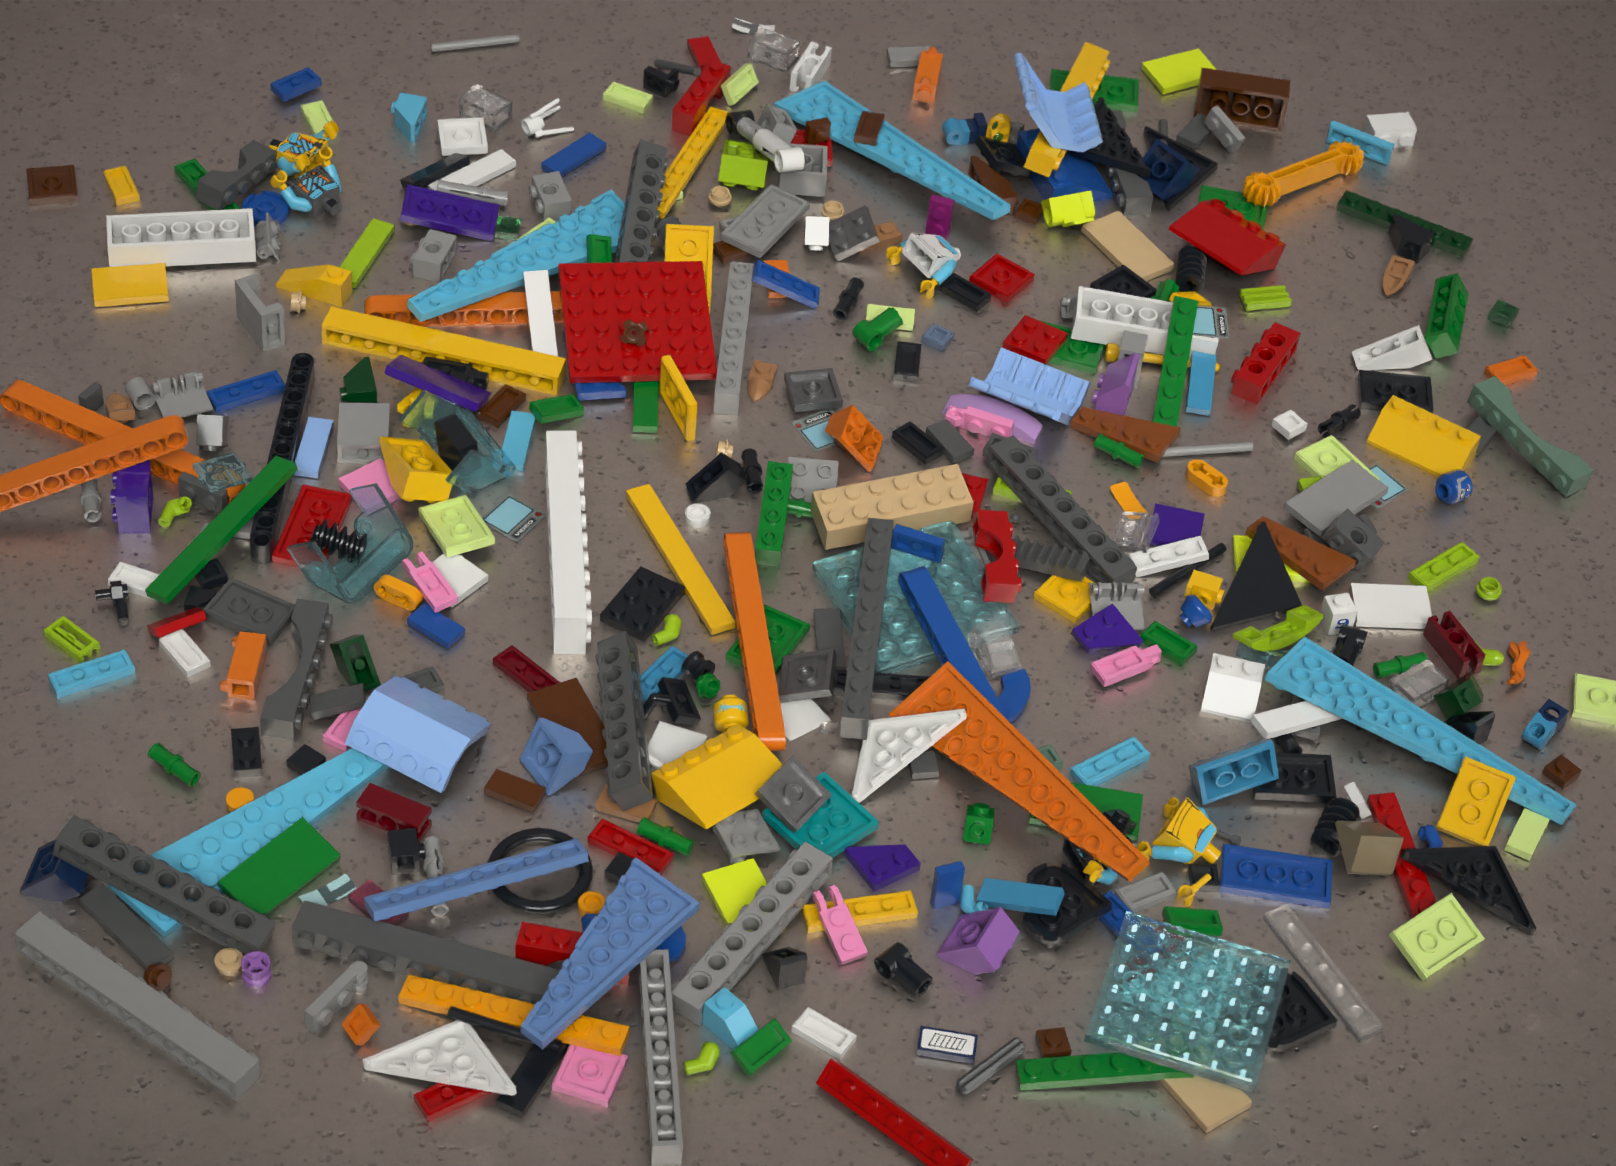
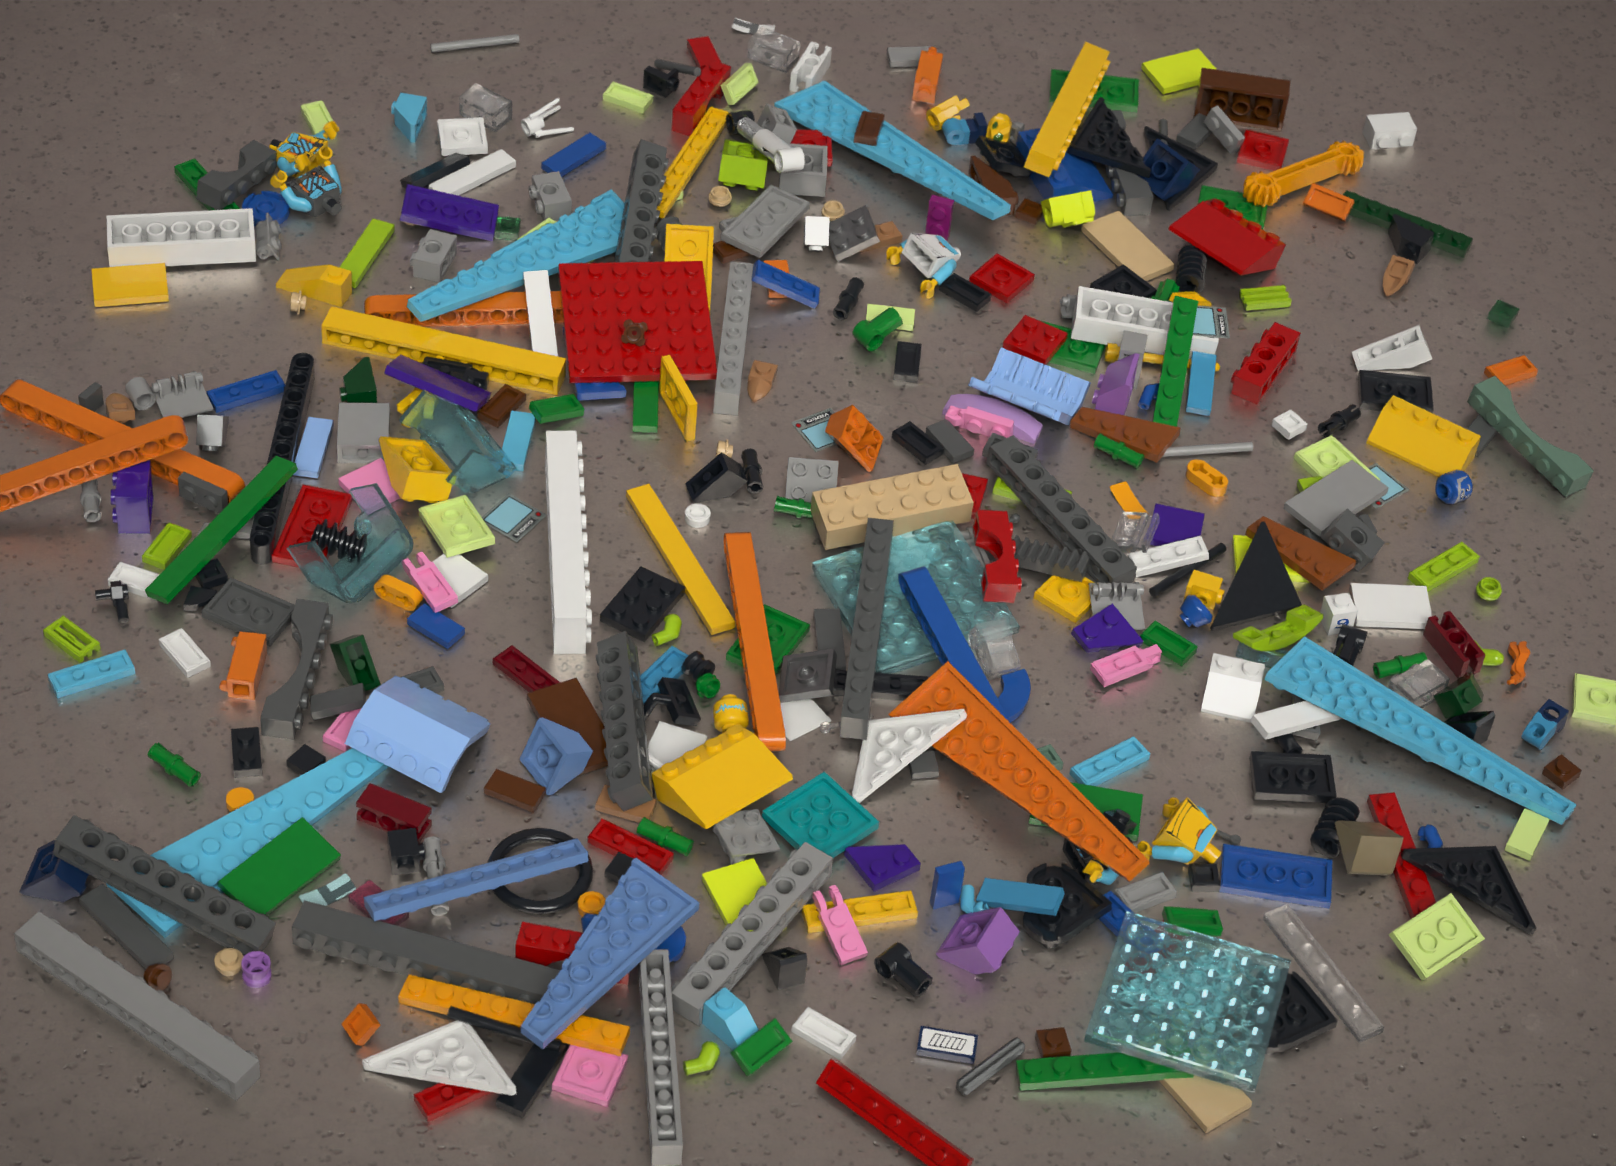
reddish brown tile [26,165,78,206] -> none
yellow tile [103,166,140,206] -> none
red tile [147,607,207,638] -> none
lime arm [158,496,192,527] -> none
clear light blue piece [193,452,252,493] -> none
light grey panel [235,273,285,352] -> none
blue plate [270,67,322,102] -> none
light grey plate [304,961,369,1034] -> none
black slope [434,414,480,474] -> none
light grey pin [437,179,508,207] -> none
green tile [586,234,612,263] -> none
green brick [755,461,793,567] -> none
flat silver plate [755,755,832,833] -> none
flat silver plate [784,368,843,412] -> none
reddish brown plate [805,117,831,145] -> none
blue plate [892,524,945,563] -> none
sand blue tile [921,323,954,352] -> none
green bracket [963,803,995,845] -> none
light blue hinge [1014,53,1103,152] -> none
yellow hand [1177,873,1212,907] -> none
dark azure slope [1188,738,1279,805] -> none
medium azure tile [1326,120,1395,165] -> none
white plate [1344,781,1372,819] -> none
green brick [1425,273,1469,359] -> none
yellow tile [1436,756,1516,846] -> none
none -> lime tile [142,522,192,570]
none -> yellow rock [926,95,970,131]
none -> blue arm [1138,383,1159,410]
none -> red tile [1237,130,1289,171]
none -> orange tile [1303,183,1355,222]

